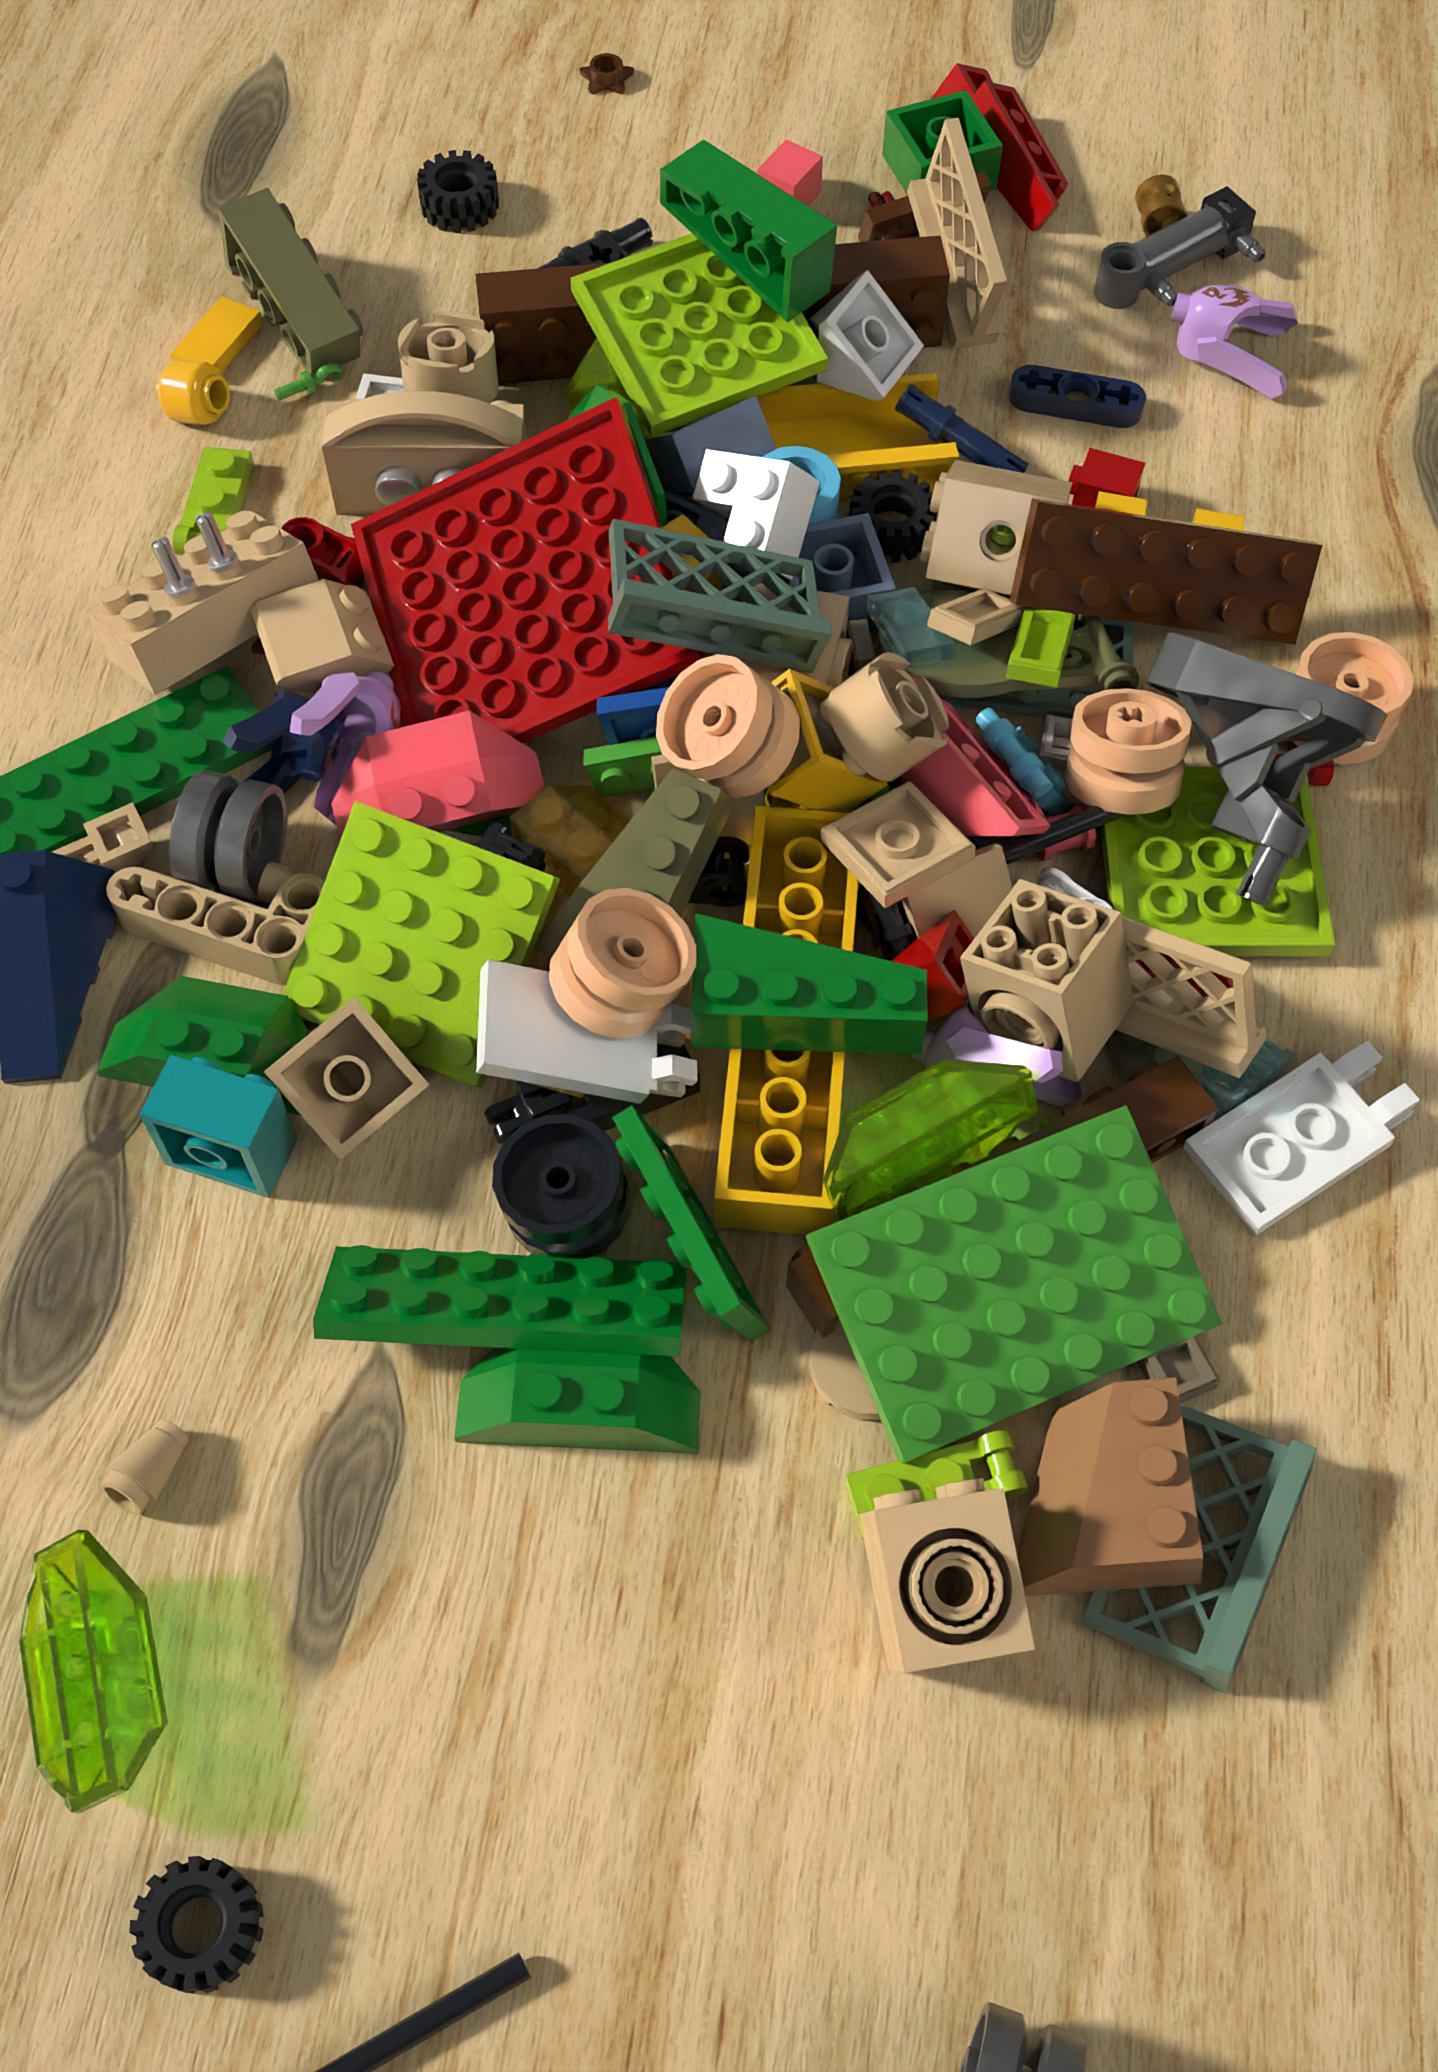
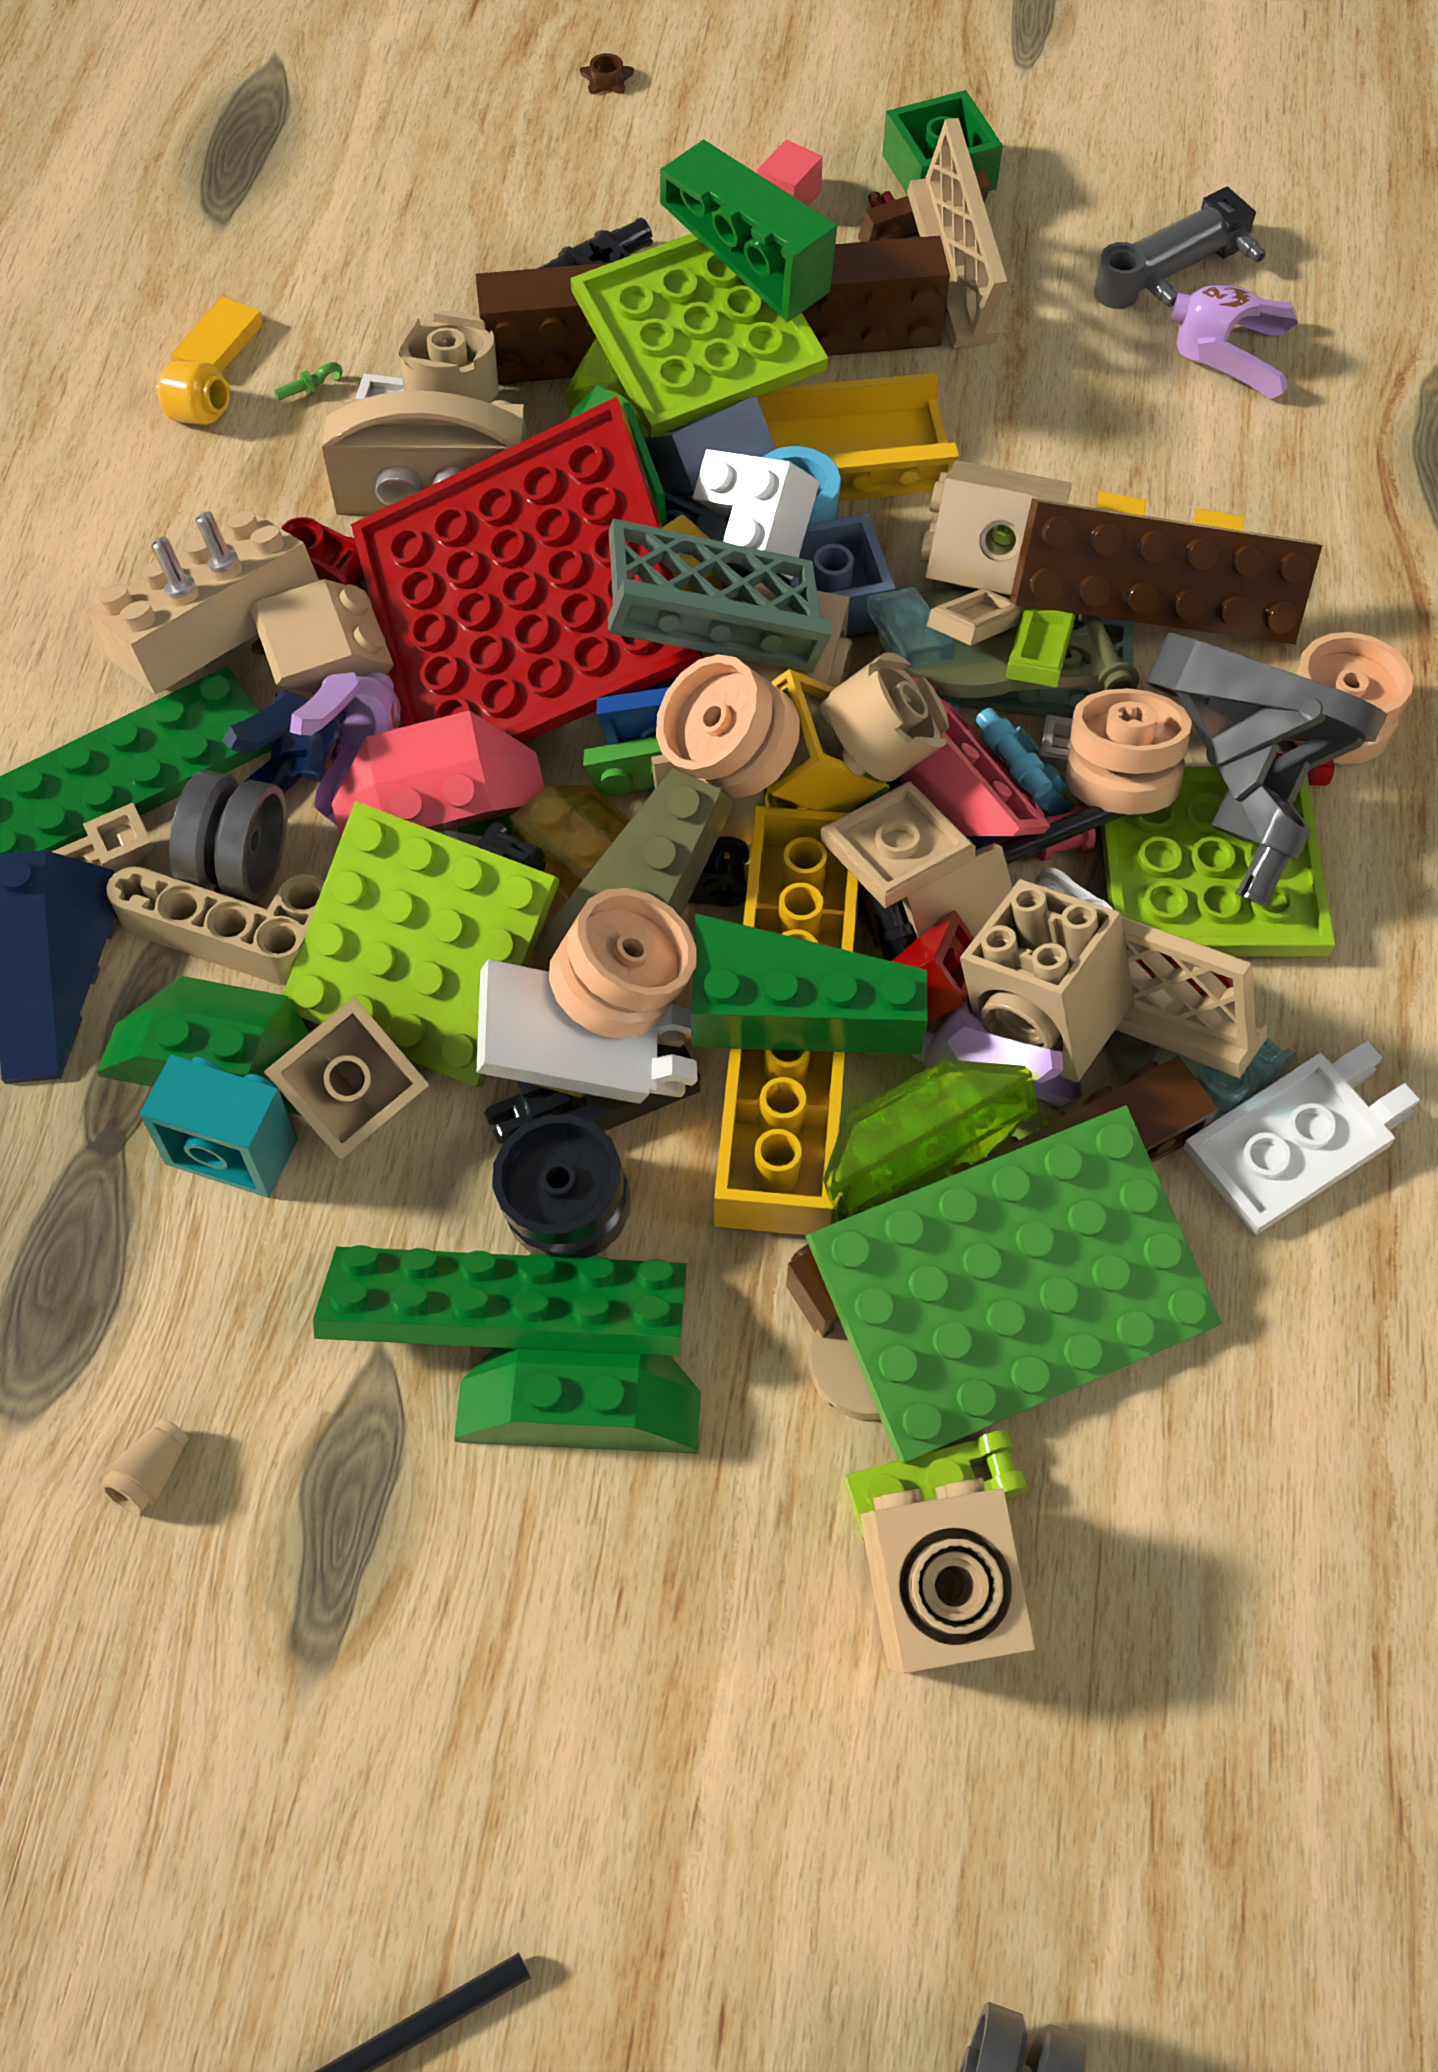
clear neon green wedge [19,1529,168,1813] -> none
black tyre [129,1856,264,1994] -> none
lime plate [172,447,254,555] -> none
olive wedge [218,188,363,375] -> none
tan hinge [257,861,298,905] -> none
black tyre [417,150,499,233] -> none
green plate [612,1106,771,1342] -> none
white slope [810,270,924,401] -> none
dark tan tile [846,619,876,677] -> none
black tyre [849,470,937,563] -> none
dark blue pin [894,383,1030,473] -> none
red wedge [931,63,1068,231] -> none
dark blue beam [1009,365,1146,428] -> none
medium nougat wedge [1018,1377,1203,1596] -> none
red brick [1068,448,1146,508] -> none
sand green fence [1082,1404,1317,1694] -> none
pearl gold wheel [1135,174,1187,236] -> none
dark tan tile [1137,1336,1221,1404] -> none

